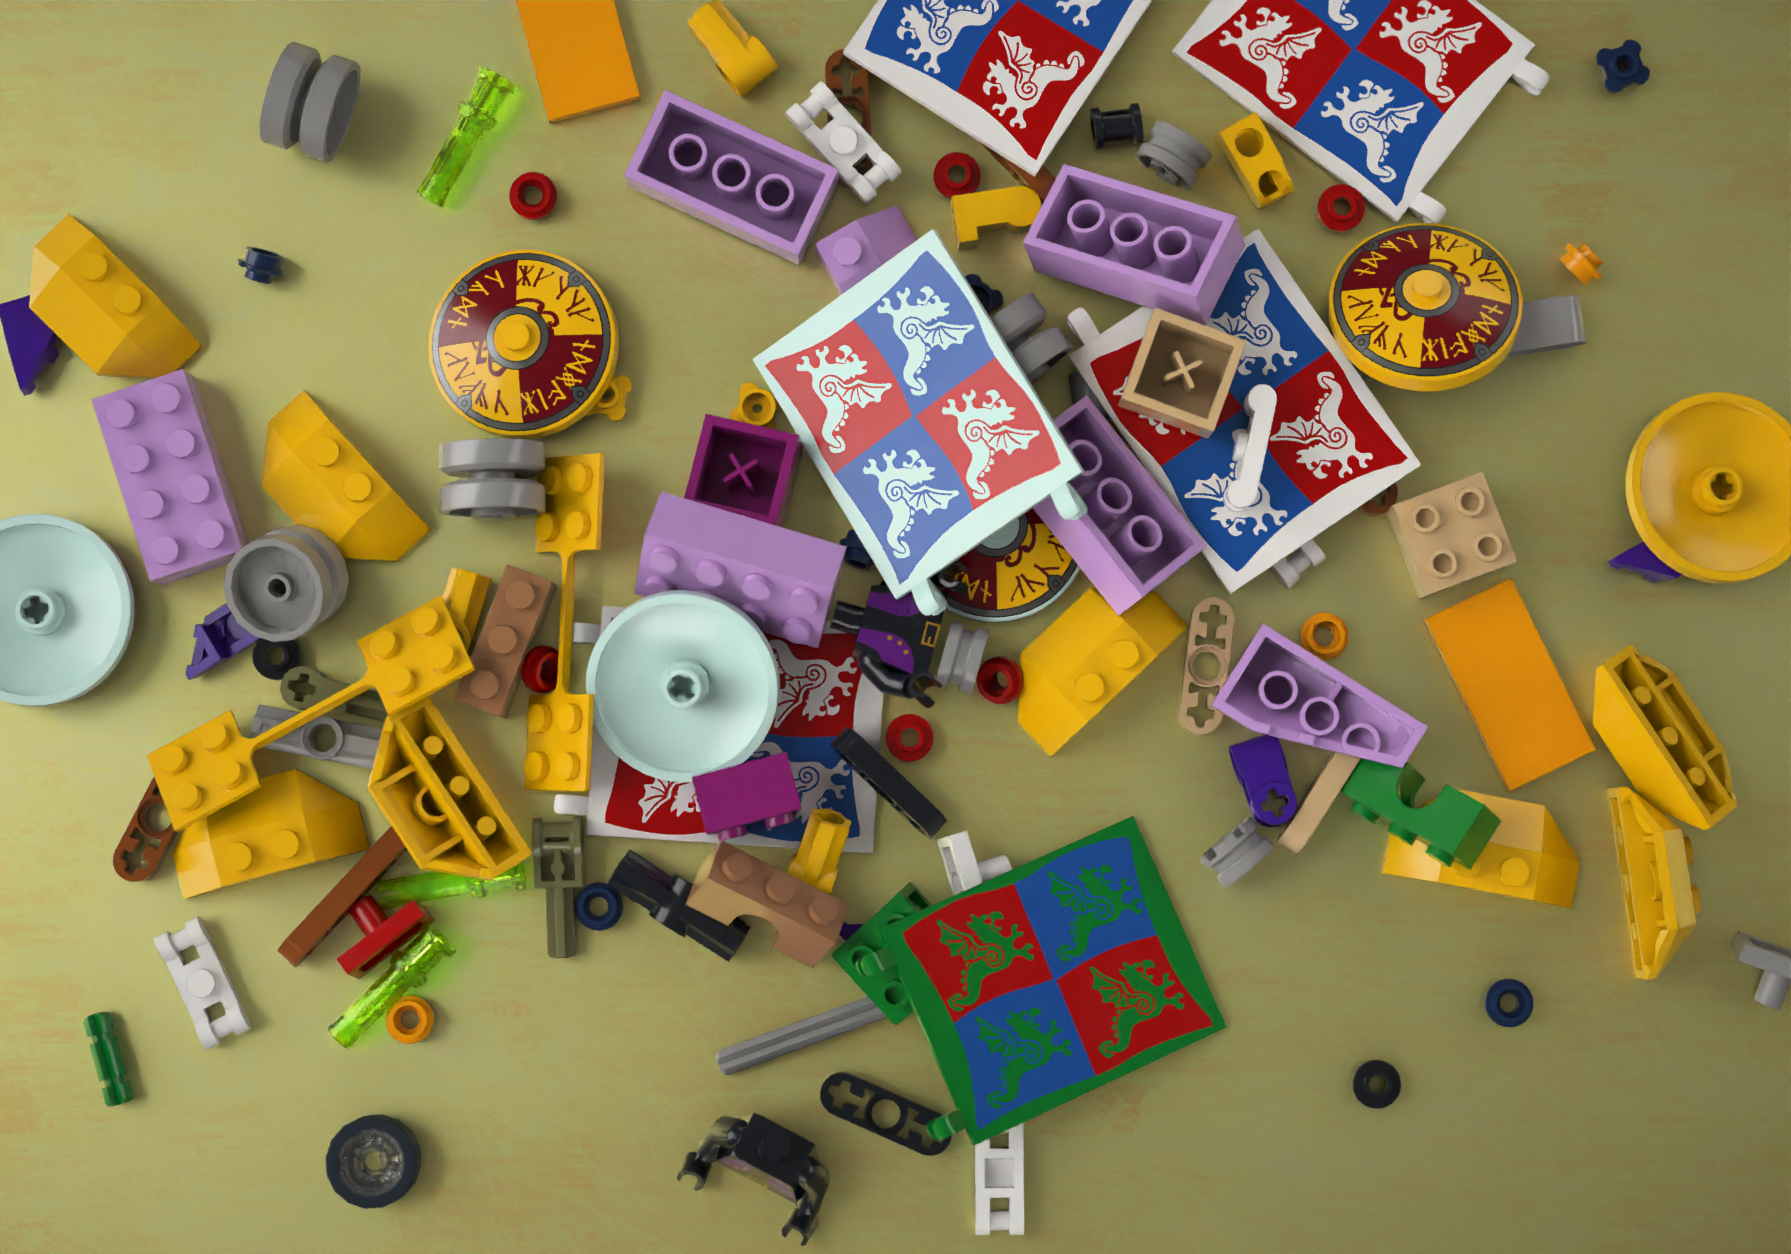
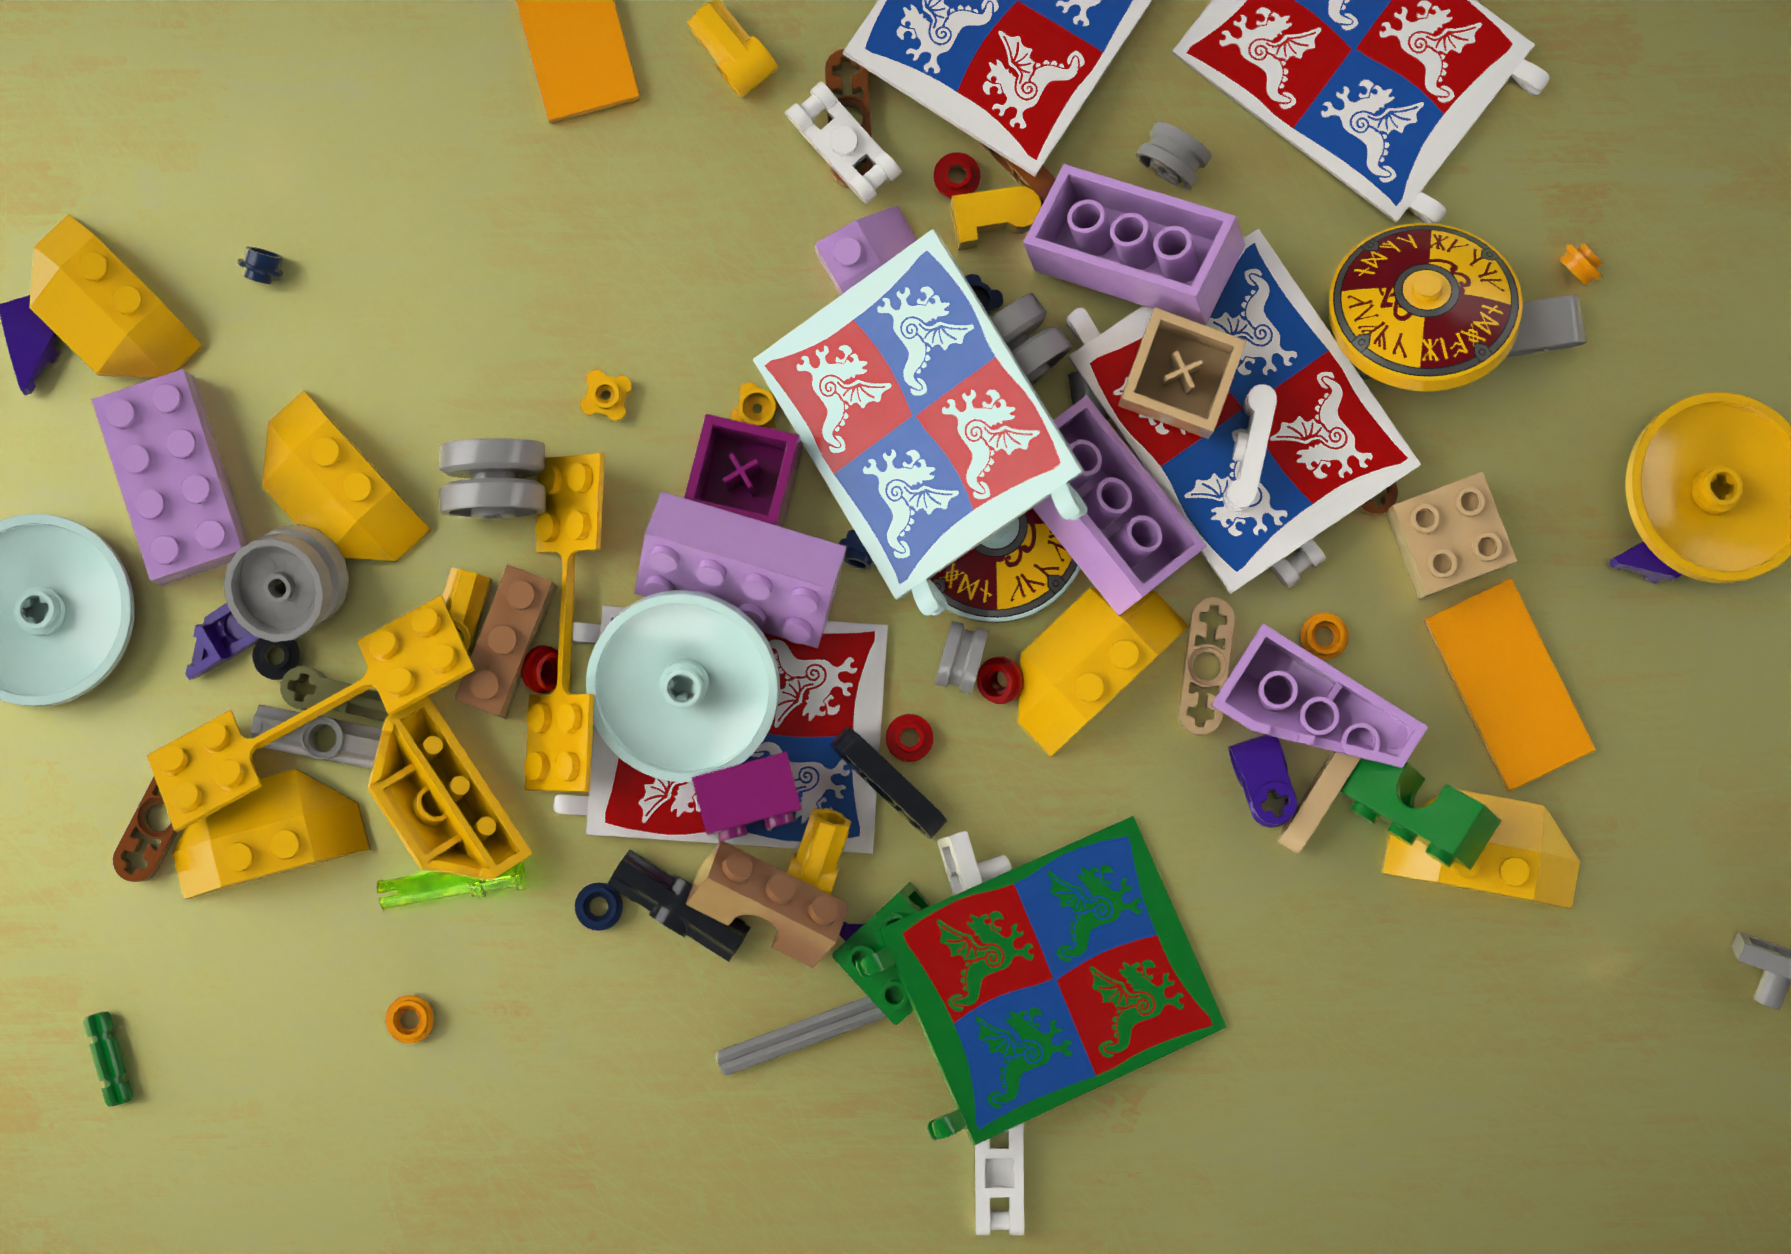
white plate [154,916,252,1050] -> none
light grey wheel [260,42,360,163] -> none
dark orange beam [277,826,408,968] -> none
wheel [326,1114,421,1209] -> none
clear neon green pin [327,922,456,1049] -> none
red tile [336,895,435,979] -> none
clear neon green pin [416,66,517,208] -> none
dish [429,250,619,439] -> none
red plate [509,172,557,220] -> none
olive connector [532,816,585,958] -> none
lavender brick [624,90,839,265] -> none
black torso [677,1112,830,1246] -> none
black beam [820,1072,952,1156] -> none
black torso [830,560,970,708] -> none
black bush [1090,103,1144,151] -> none
light grey wheel [1199,817,1275,889] -> none
yellow leg [1213,112,1294,210] -> none
red plate [1317,184,1365,232] -> none
black plate [1352,1060,1401,1109] -> none
dark blue plate [1484,979,1533,1027] -> none
yellow wedge [1593,644,1738,831] -> none
dark blue plate [1595,40,1650,93] -> none
yellow wedge [1608,786,1701,980] -> none

